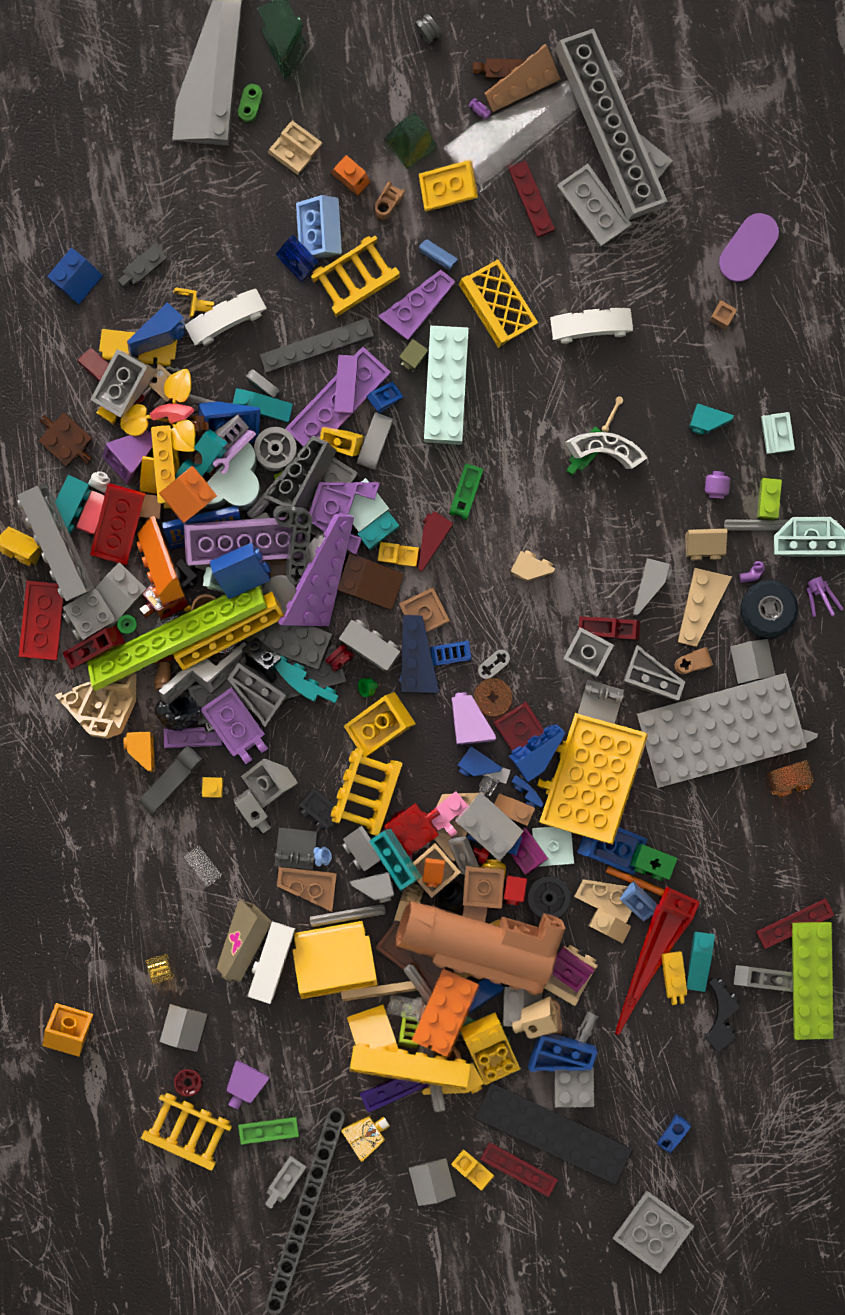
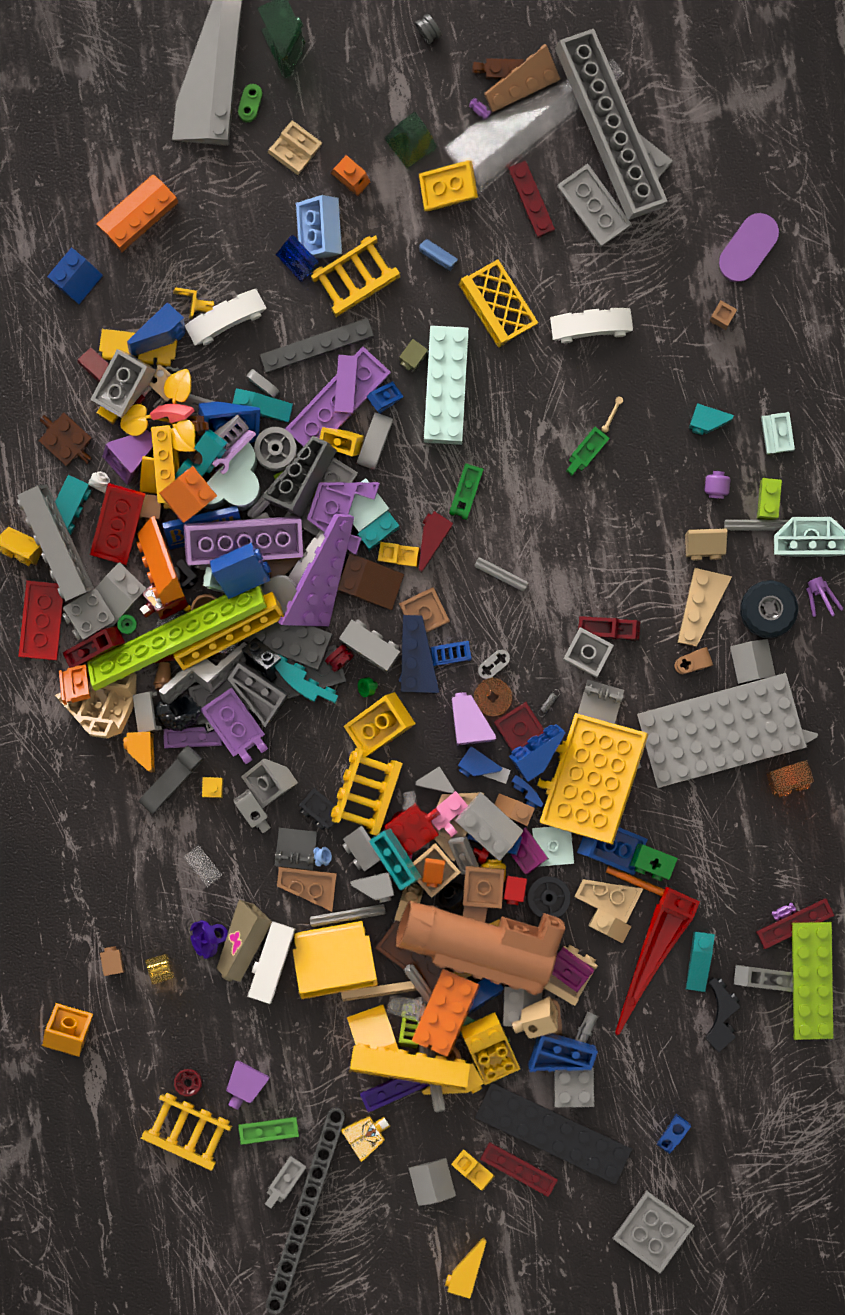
coral slope [76,491,105,535] -> none
dark grey hinge [118,243,167,288] -> none
light grey slope [160,1004,207,1052] -> none
dark grey beam [273,506,312,585] -> none
medium nougat piece [375,181,405,220] -> none
medium lavender wing [378,270,456,341] -> none
clear plate [479,774,499,796] -> none
tan slope [510,550,555,582] -> none
white brick [565,432,647,469] -> none
medium blue slope [620,881,656,922] -> none
light grey wedge [623,645,685,702] -> none
light grey slope [633,558,672,617] -> none
yellow hinge [661,951,687,1005] -> none
medium lavender arm [739,561,765,583] -> none
none -> orange plate [59,664,91,705]
none -> orange slope [97,175,178,252]
none -> medium nougat brick [100,946,125,976]
none -> light grey hinge [133,692,162,732]
none -> dark purple tile [190,920,228,959]
none -> clear piece [401,790,417,810]
none -> light grey slope [416,767,454,794]
none -> yellow slope [445,1238,486,1298]
none -> light grey axle [475,558,528,591]
none -> light grey piece [538,689,560,717]
none -> medium lavender piece [772,903,796,921]

